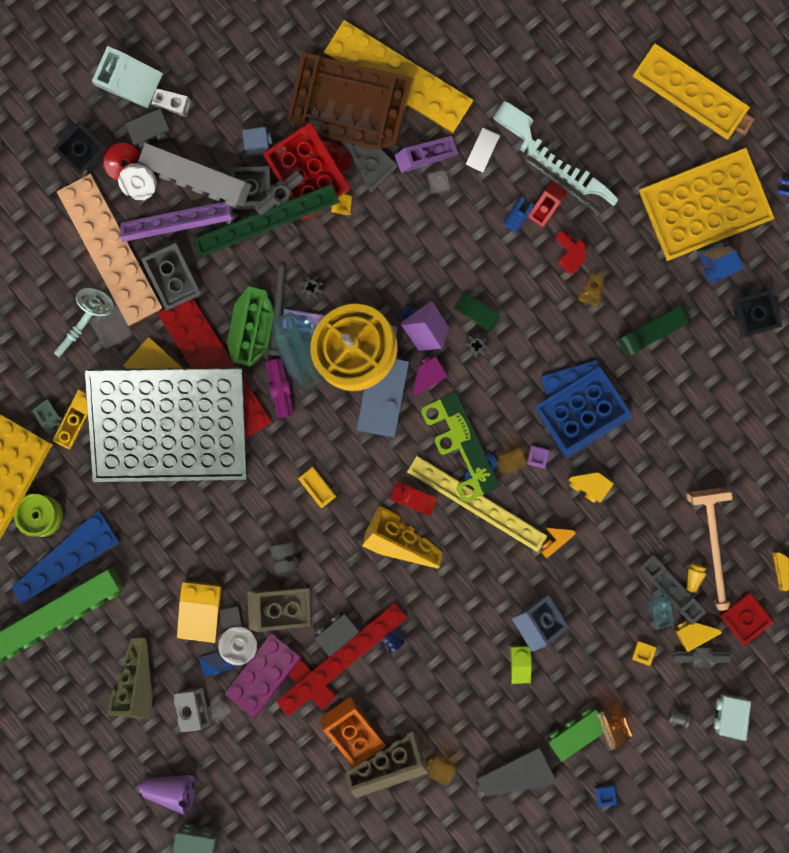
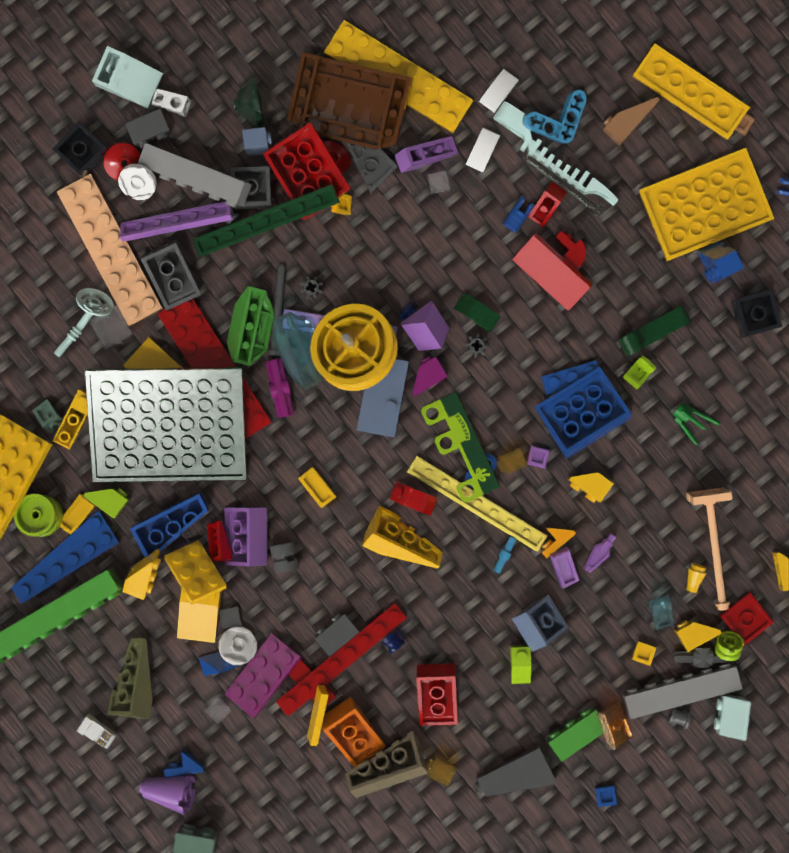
light grey brick [174,688,210,732] -> none
dark tan slope [247,588,311,632] -> none
dark grey axle [254,171,304,215] -> none
clear yellow plate [577,274,604,307] -> none
dark grey slope [640,555,706,625] -> none
none -> yellow tile [60,494,96,535]
none -> white leg [77,714,117,749]
none -> lime slope [83,488,130,519]
none -> yellow slope [122,549,161,600]
none -> blue wedge [130,491,209,557]
none -> blue slope [164,749,205,777]
none -> yellow plate [165,540,226,604]
none -> red slope [207,521,233,562]
none -> medium lavender slope [224,507,267,566]
none -> clear green wedge [234,79,264,128]
none -> yellow tile [307,685,328,746]
none -> red slope [416,663,458,726]
none -> white slope [479,69,519,113]
none -> dark azure bar [493,536,517,574]
none -> tile [512,233,593,311]
none -> dark azure beam [522,90,587,144]
none -> medium lavender tile [550,547,579,589]
none -> medium lavender piece [584,533,617,573]
none -> medium nougat slope [603,97,660,146]
none -> light grey brick [622,663,743,719]
none -> lime bracket [623,355,656,390]
none -> green plant [673,403,720,445]
none -> lime wheel [715,631,744,661]

